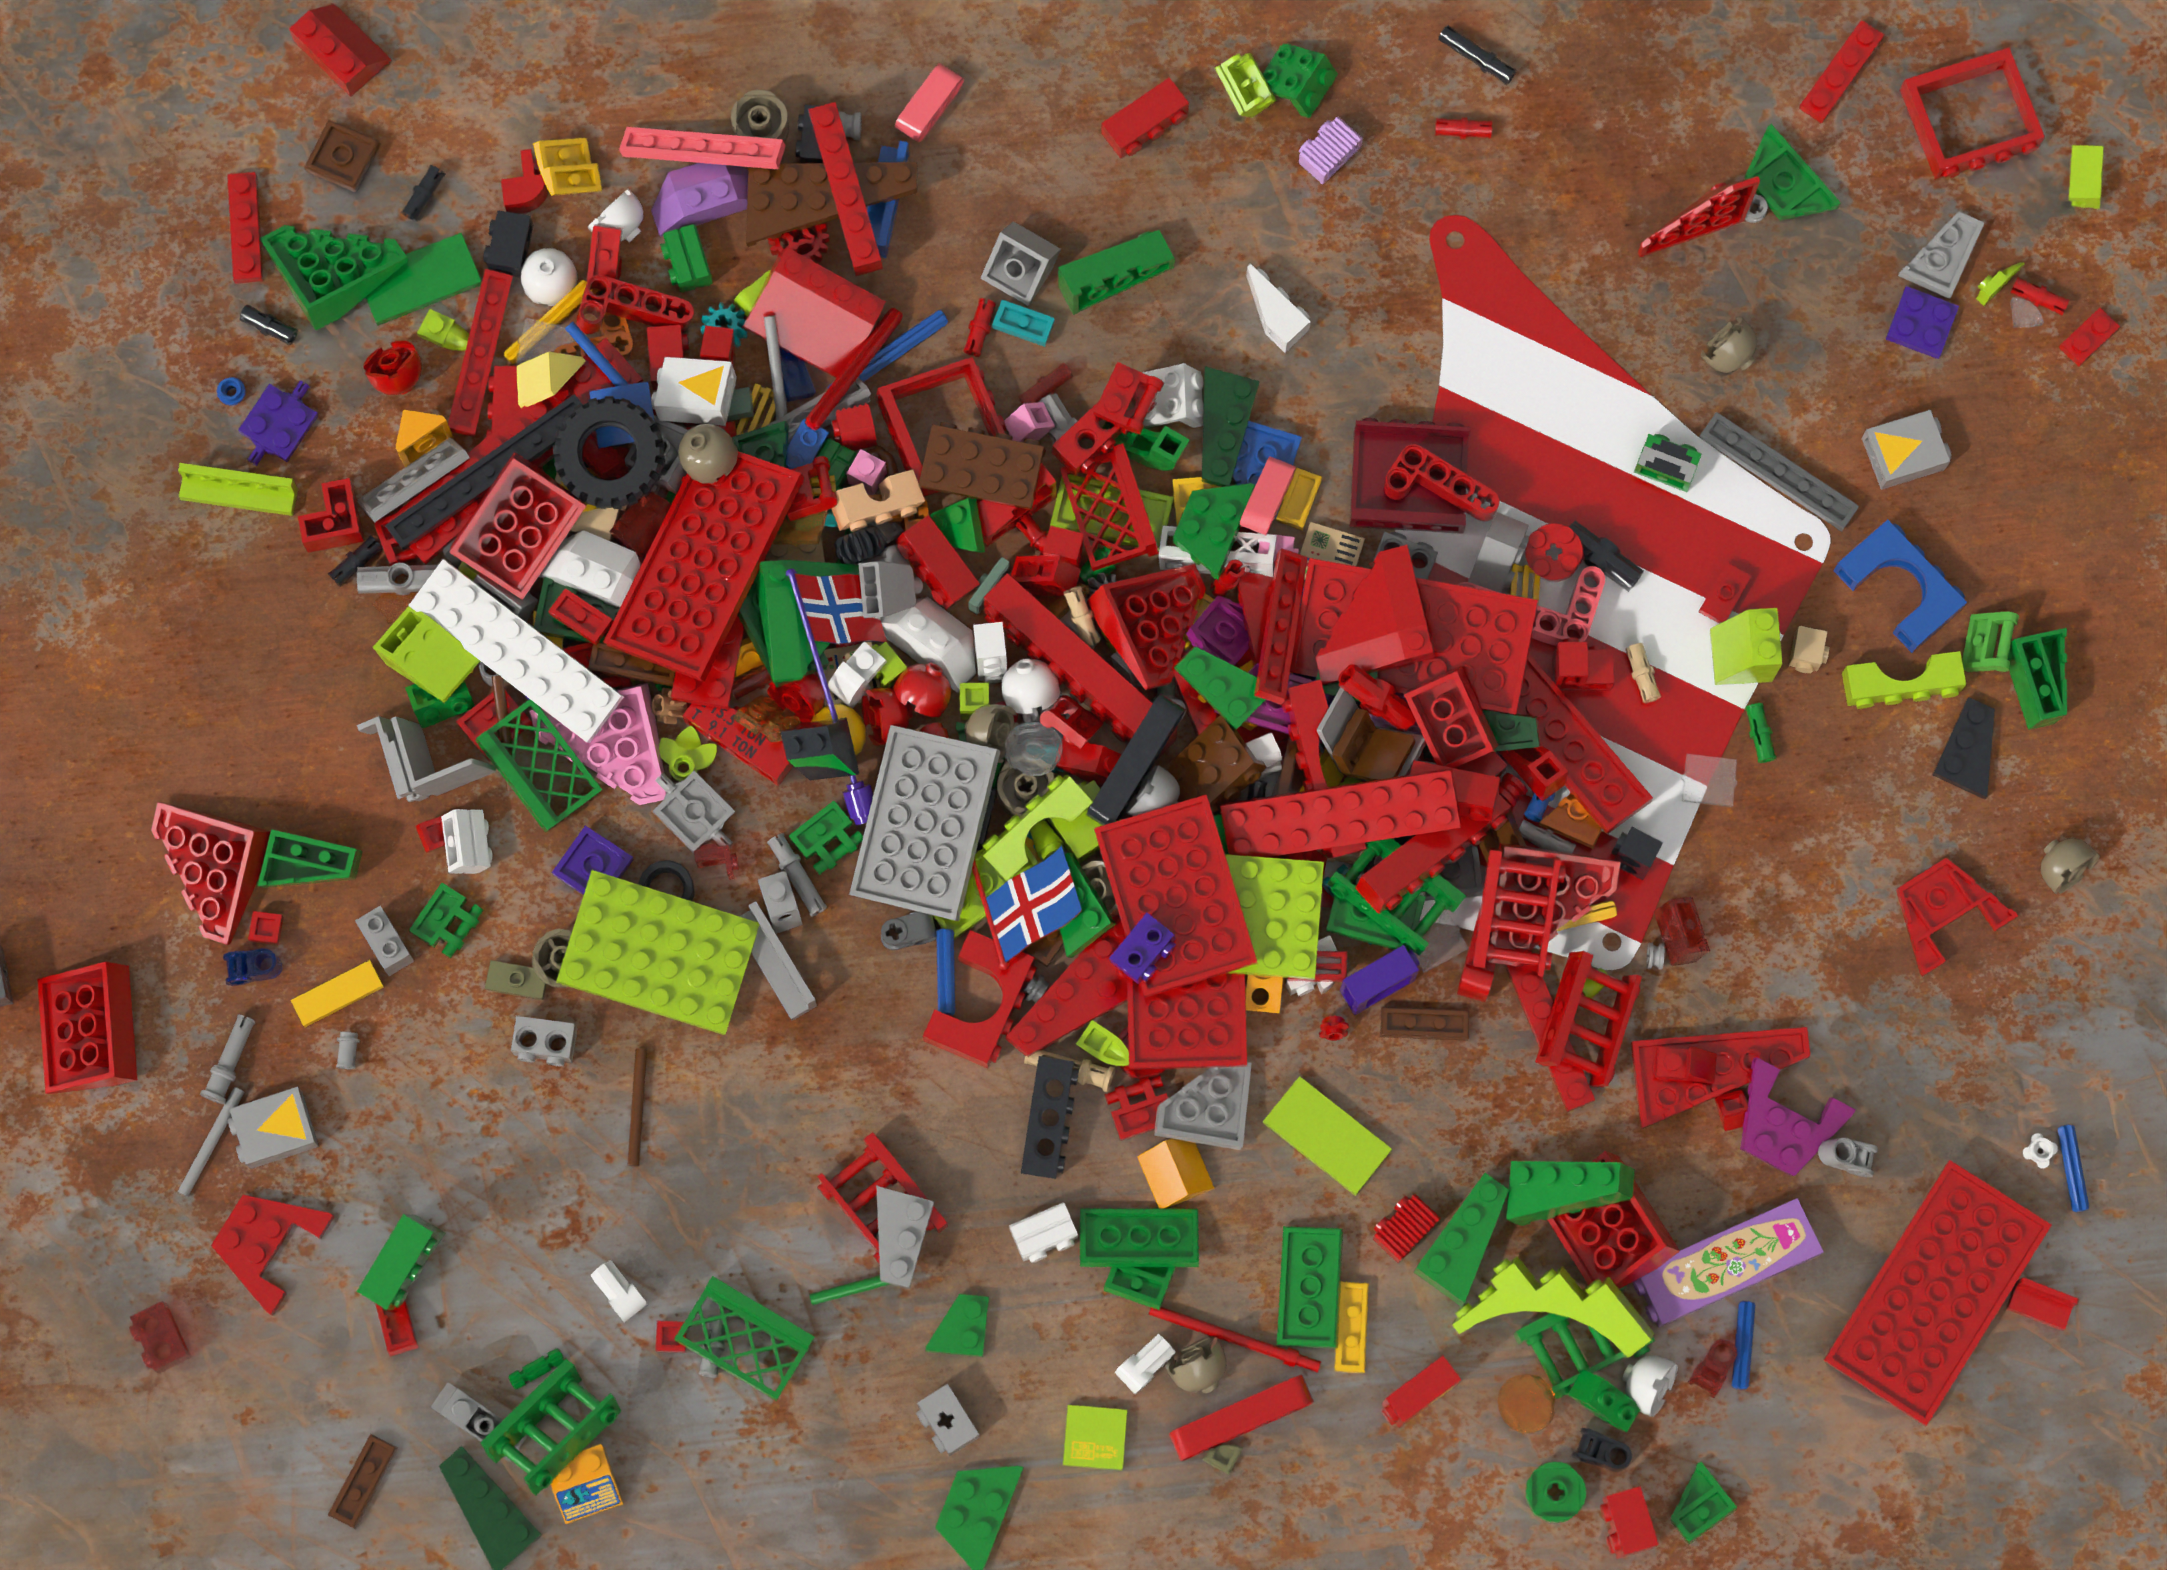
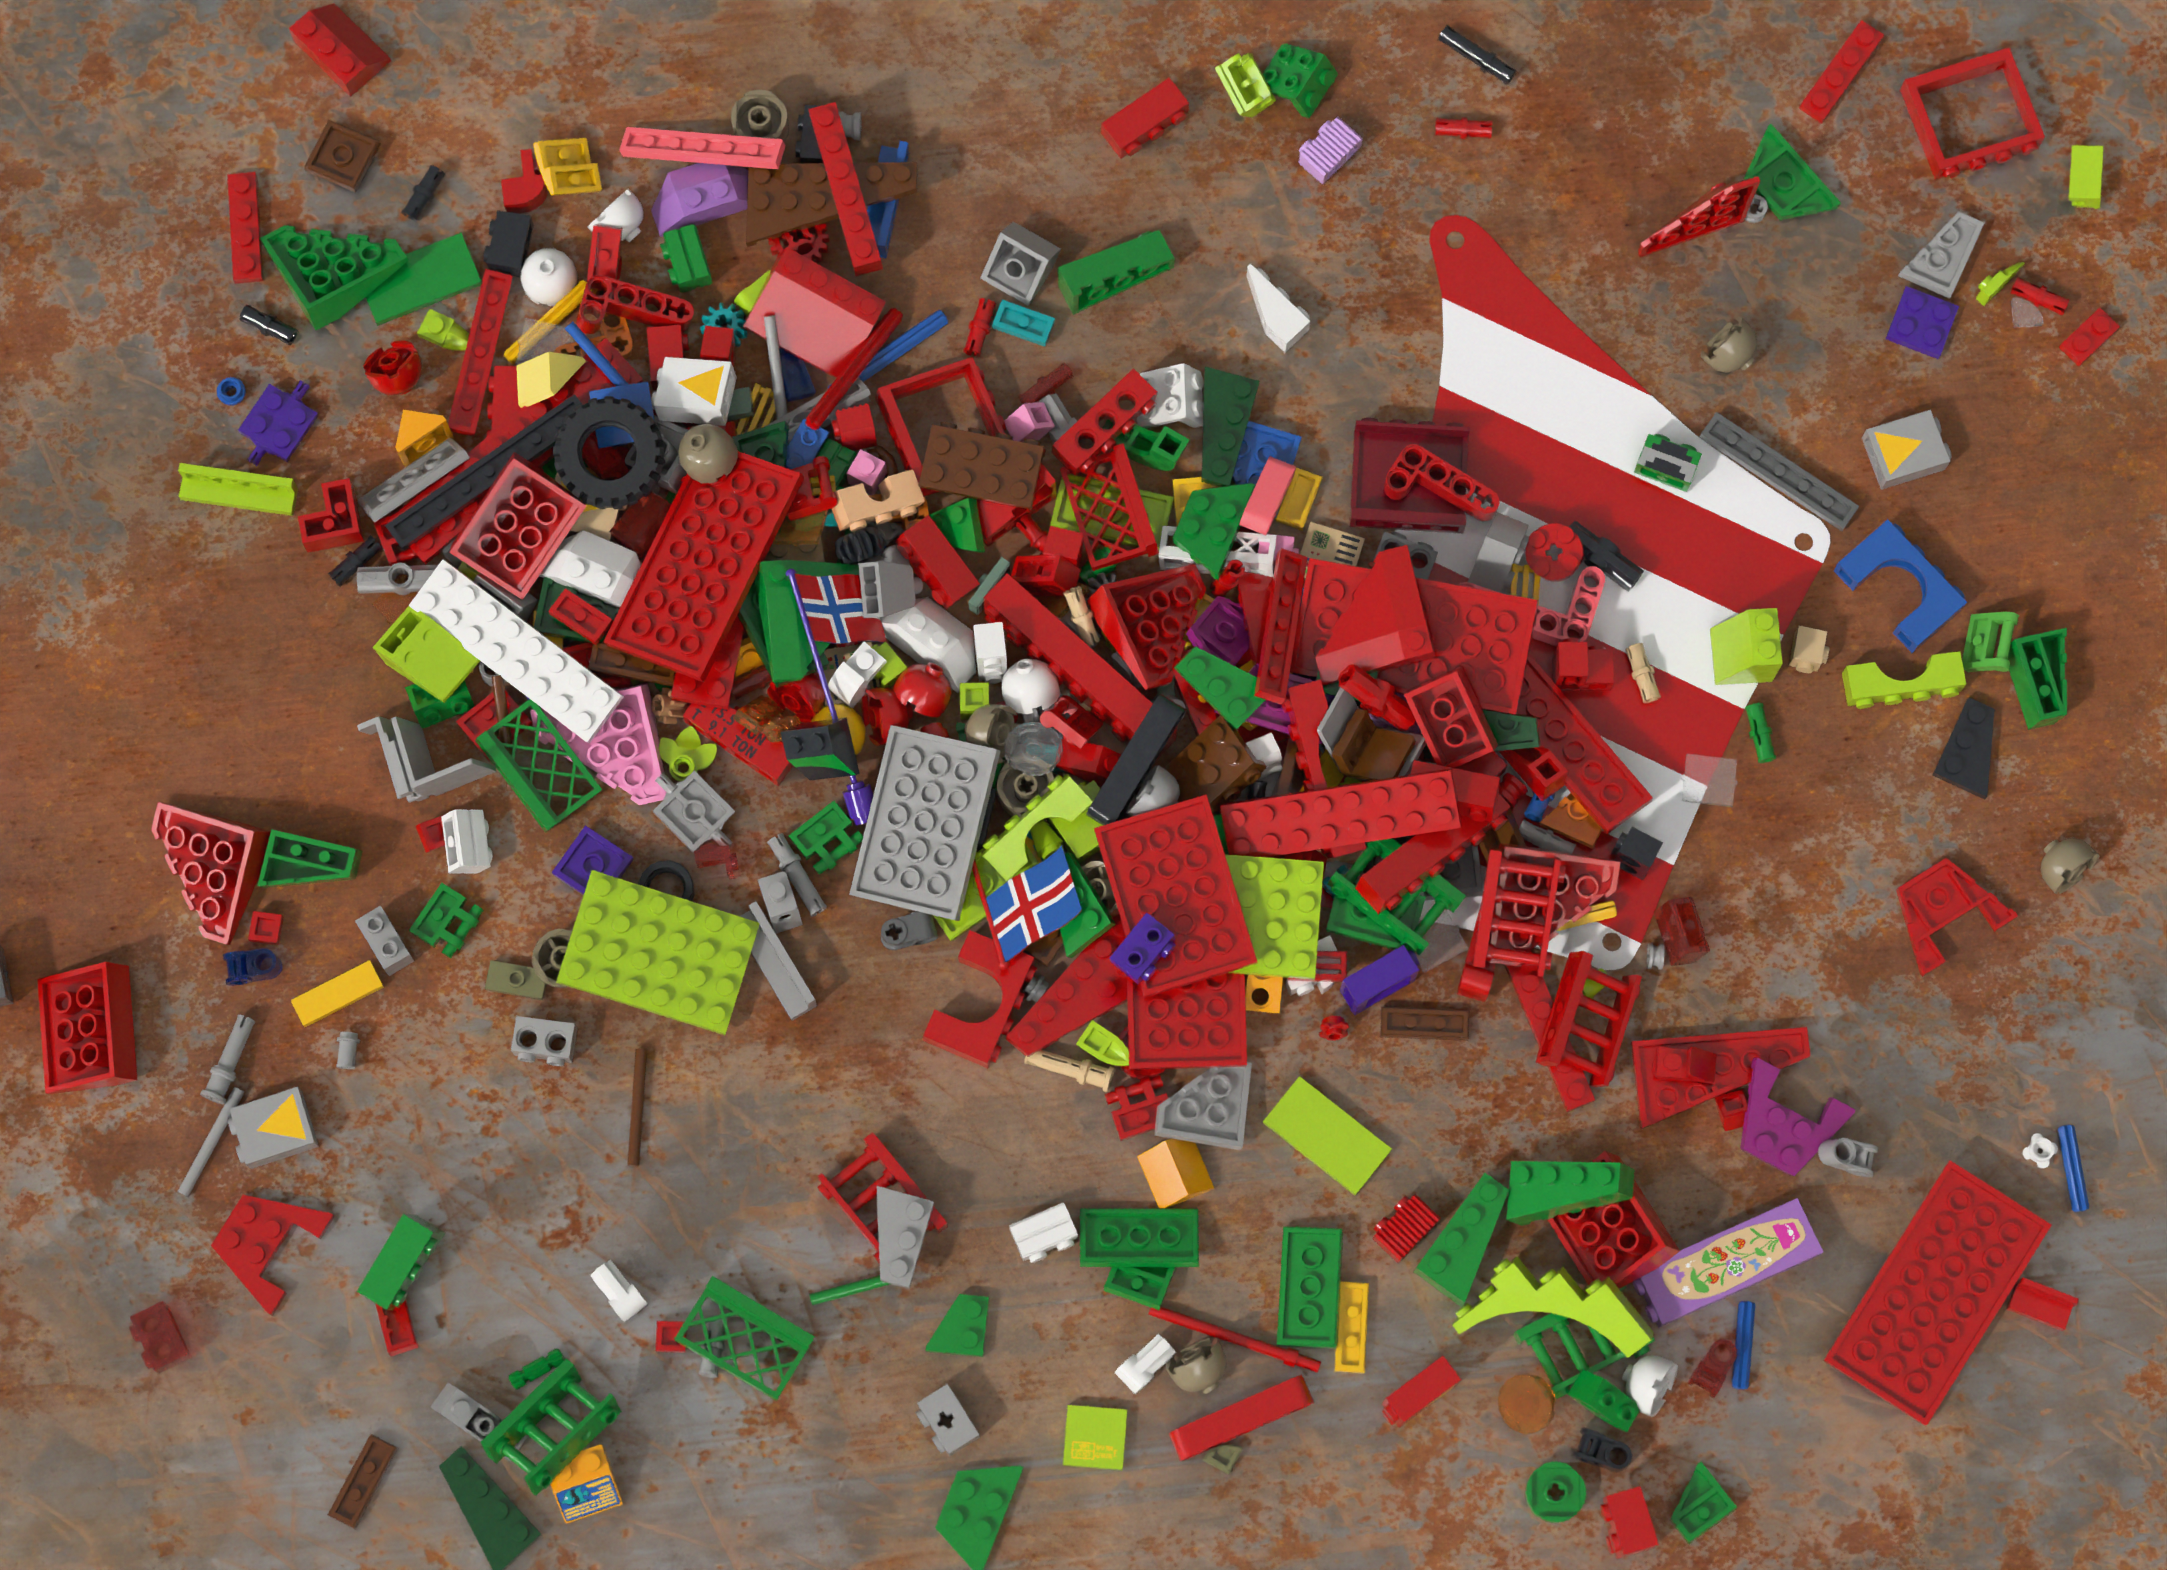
coral beam [895,63,964,143] -> none
blue axle [936,929,955,1015] -> none
black brick [1021,1056,1079,1179] -> none
red plate [1093,362,1164,434] -> none
red plate [1699,562,1752,624] -> none

